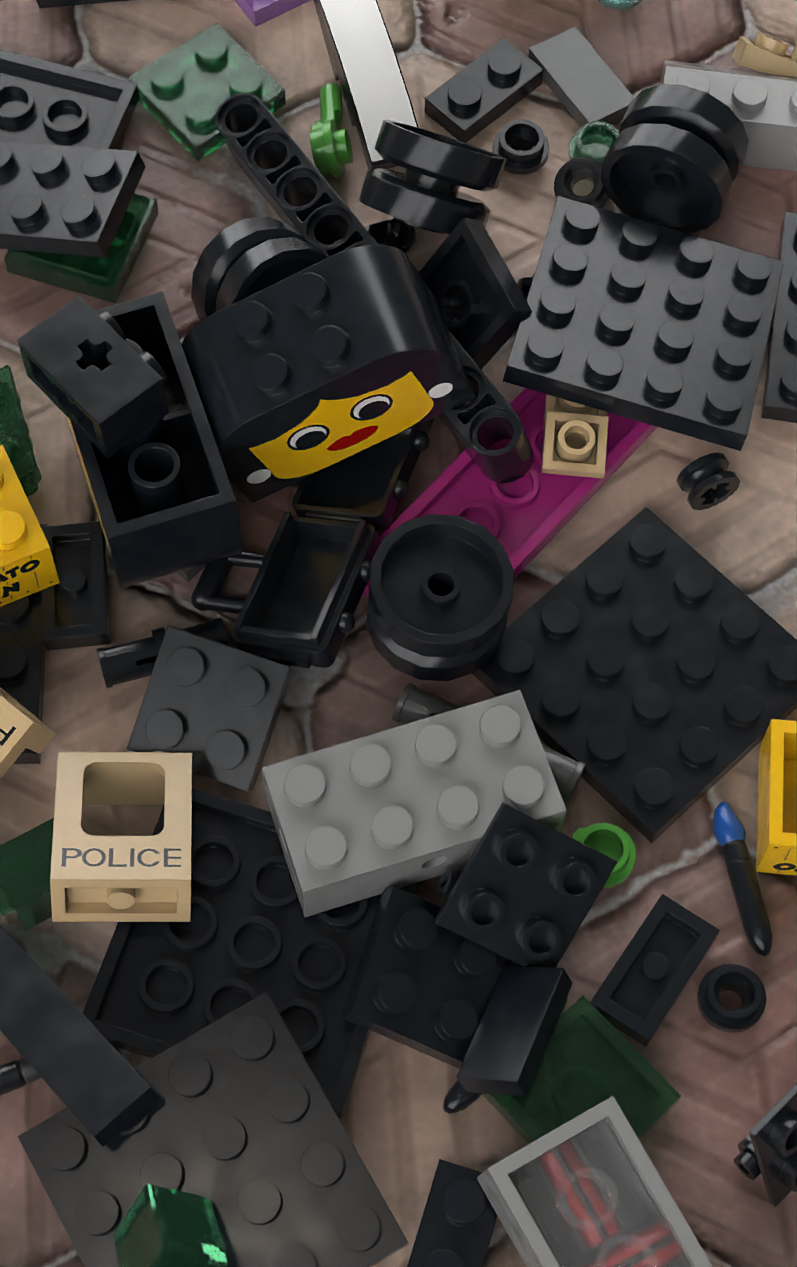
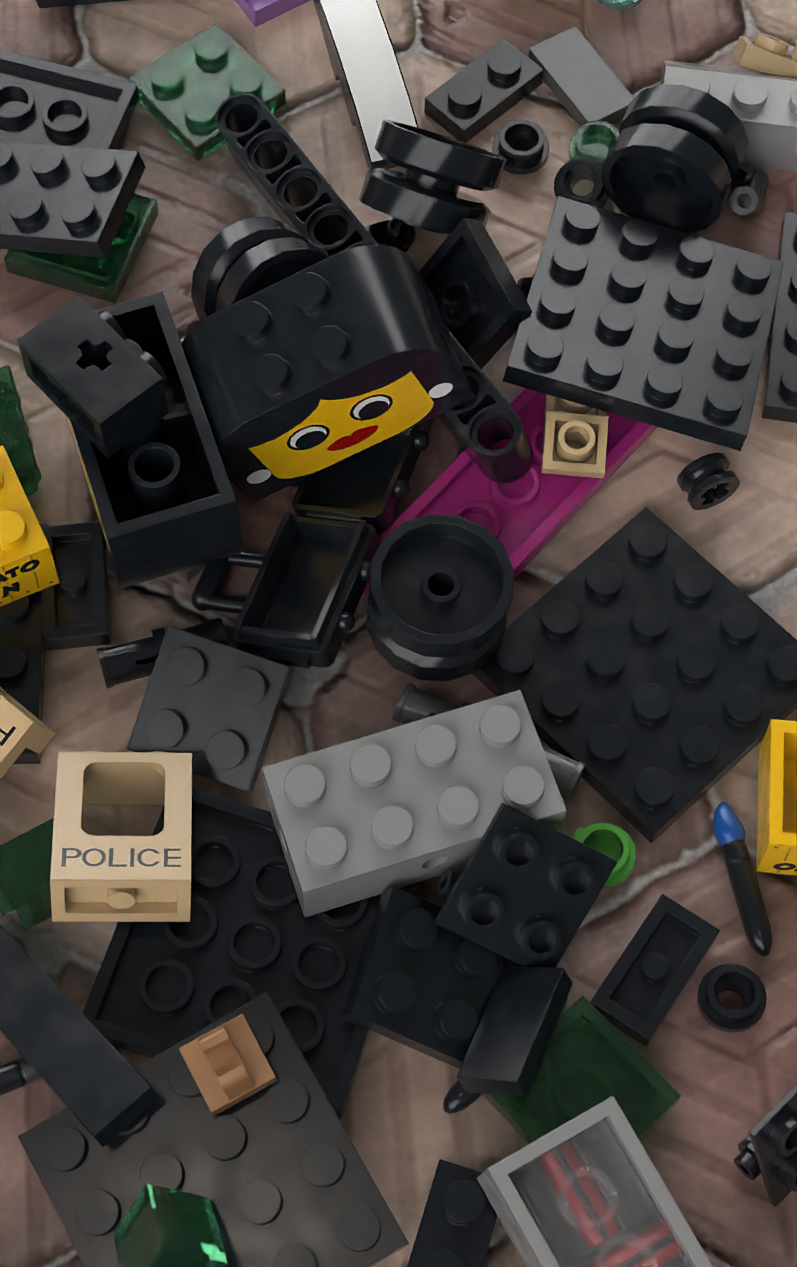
bright green plate [310,83,353,178] -> none
none -> medium nougat tile [179,1014,278,1116]
none -> black arm [729,161,769,219]

